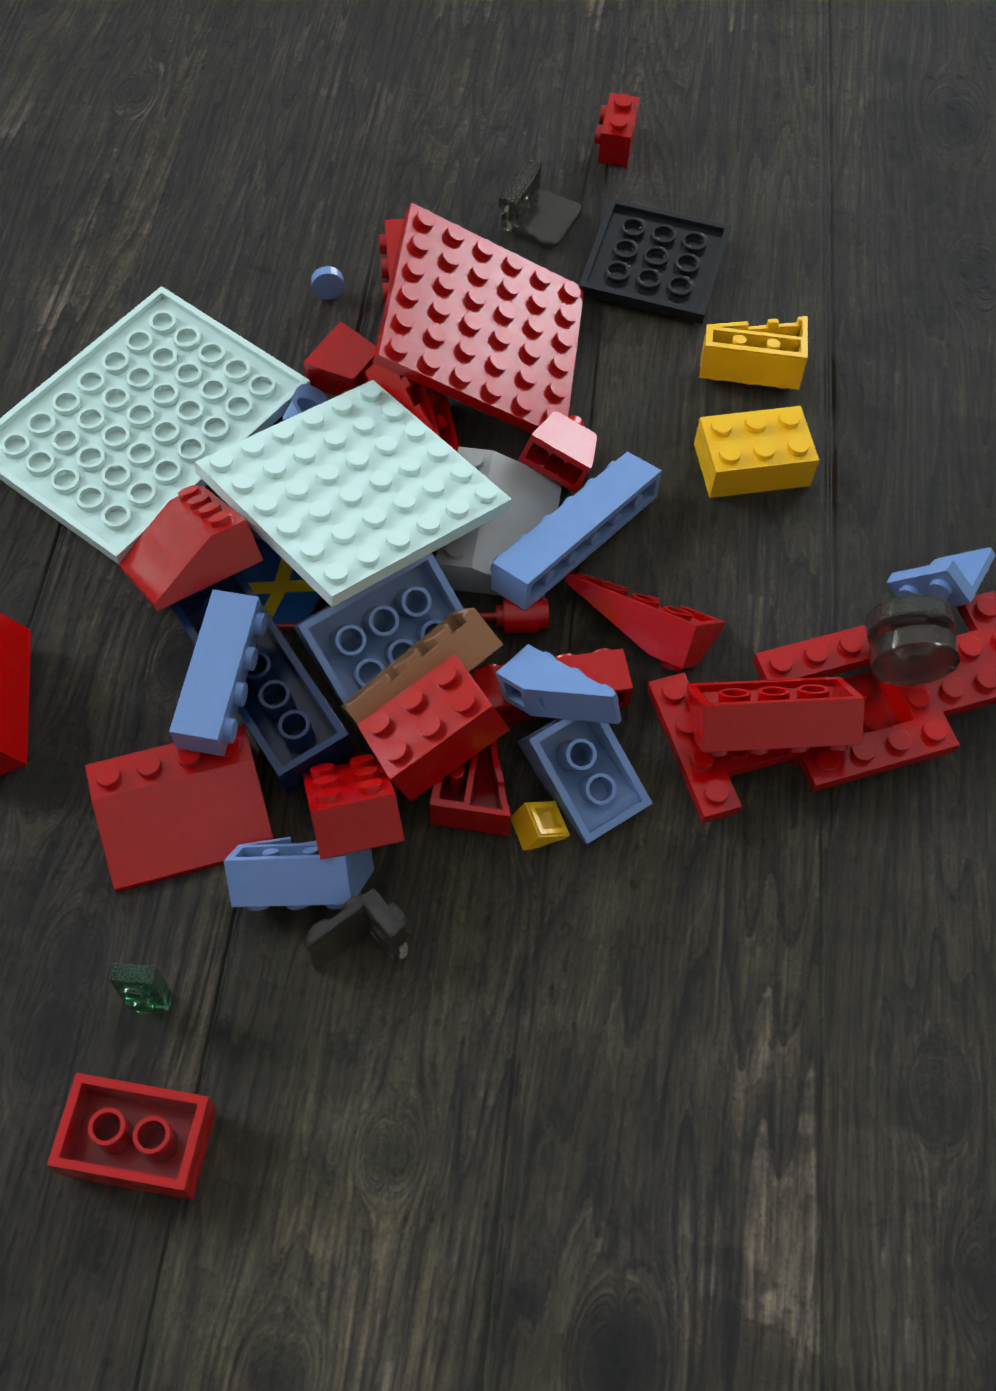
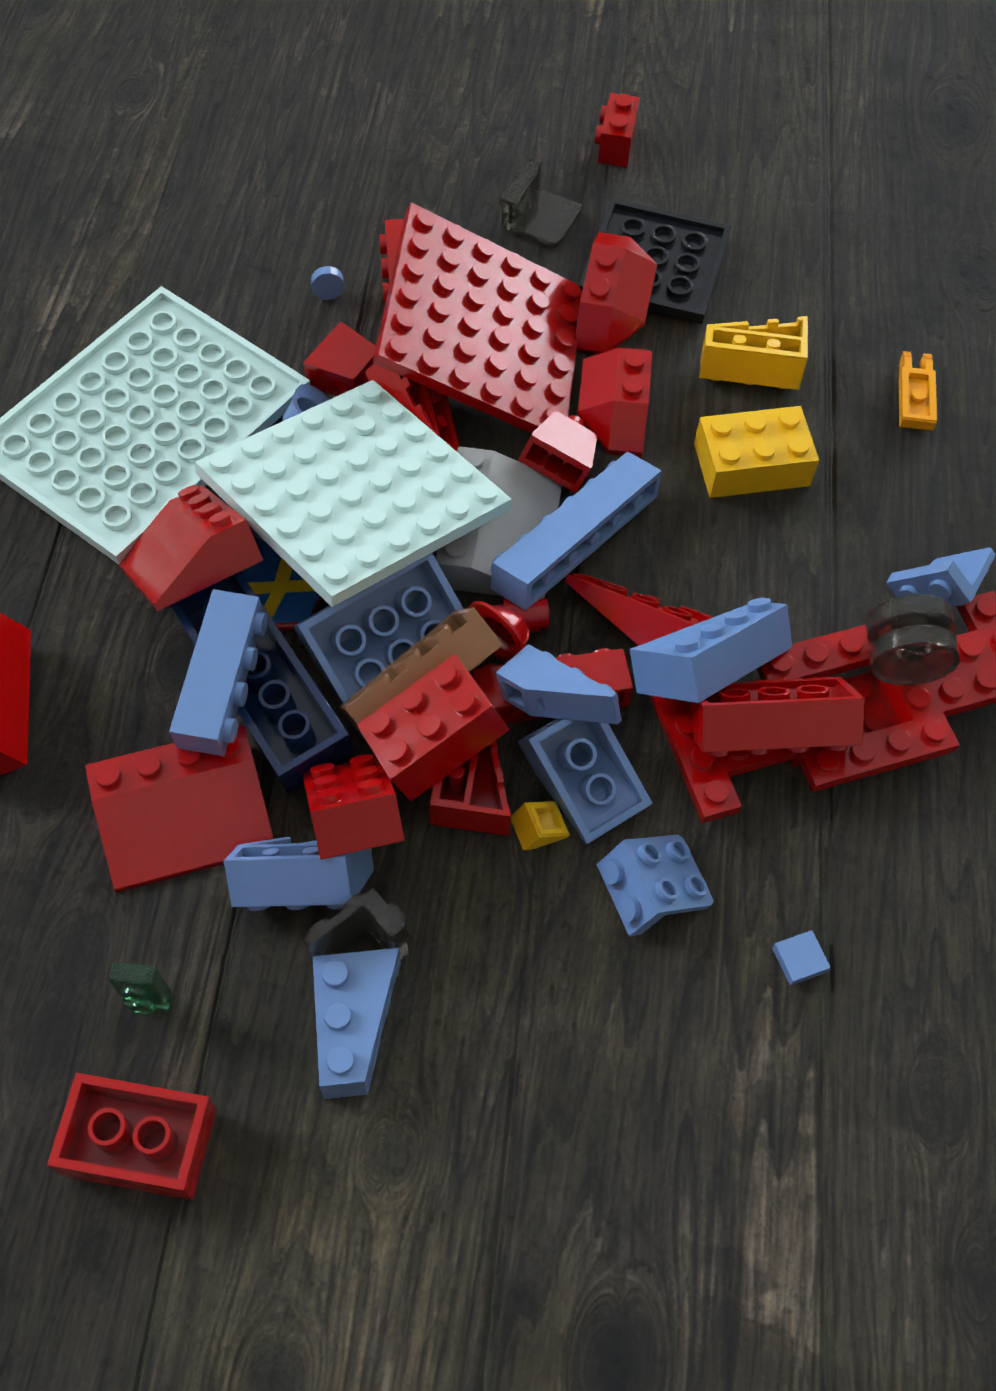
none -> medium blue wedge [313,948,401,1099]
none -> red piece [468,601,530,662]
none -> red wedge [575,232,657,354]
none -> red wedge [578,347,652,457]
none -> medium blue bracket [596,835,713,937]
none -> medium blue wedge [630,598,792,703]
none -> medium blue tile [772,930,831,986]
none -> light orange hinge [899,351,937,431]

